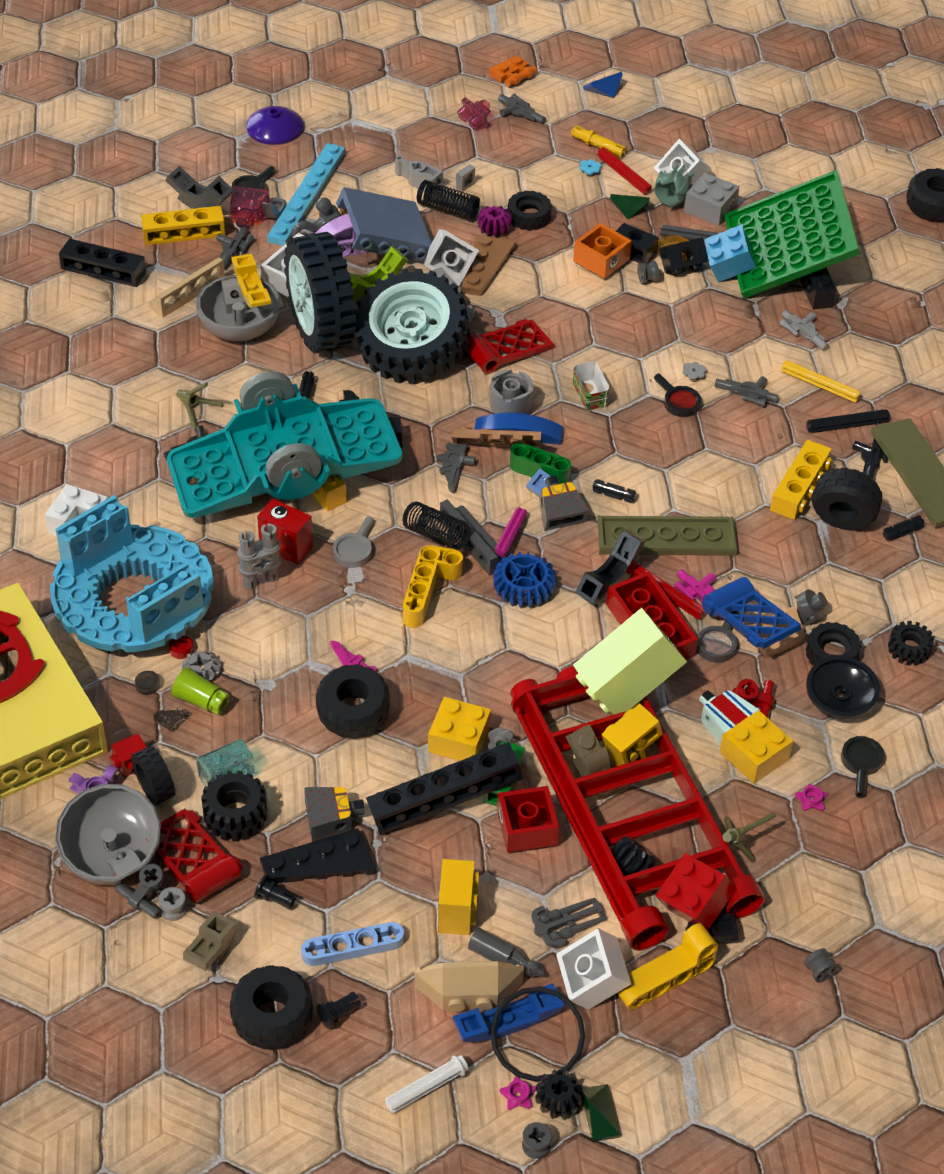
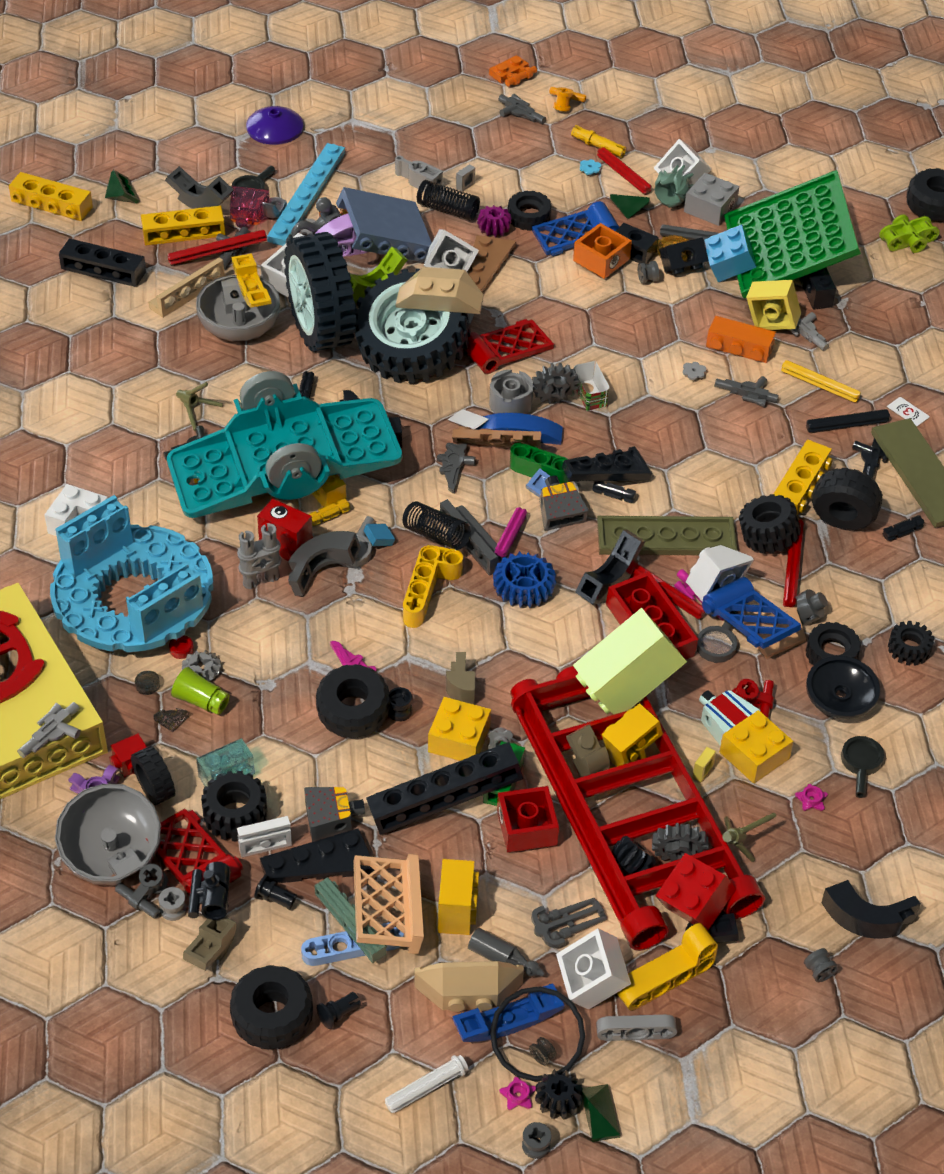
clear pink hips [457,97,491,131] -> none
blue slope [583,71,623,98] -> none
black piece [654,373,701,417] -> none
none -> yellow brick [8,172,93,221]
none -> light grey piece [17,702,81,758]
none -> dark green slope [105,169,139,204]
none -> red axle [167,230,267,265]
none -> black pin [188,862,231,920]
none -> white plate [237,816,292,858]
none -> dark grey arch [288,531,361,596]
none -> yellow axle [309,499,350,526]
none -> sand green piece [315,877,387,964]
none -> light nougat fence [353,854,424,954]
none -> dark azure tile [363,524,395,546]
none -> black wheel [388,687,412,722]
none -> tan wedge [396,267,484,314]
none -> dark tan brick [446,652,475,704]
none -> white sticker [448,409,489,429]
none -> clear smoke bush [529,1037,557,1066]
none -> blue piece [532,201,619,256]
none -> dark grey gear [532,363,579,404]
none -> light orange piece [549,87,586,111]
none -> black wing [562,446,652,482]
none -> light grey beam [596,1014,677,1041]
none -> dark grey gear [652,823,709,861]
none -> white slope [686,545,754,602]
none -> light yellow tile [692,747,716,783]
none -> orange brick [706,316,776,363]
none -> black tyre [739,494,800,553]
none -> light yellow brick [746,280,801,330]
none -> red axle [783,519,804,607]
none -> black arch [821,880,921,939]
none -> lime axle [879,214,940,253]
none -> white sticker [887,397,930,426]

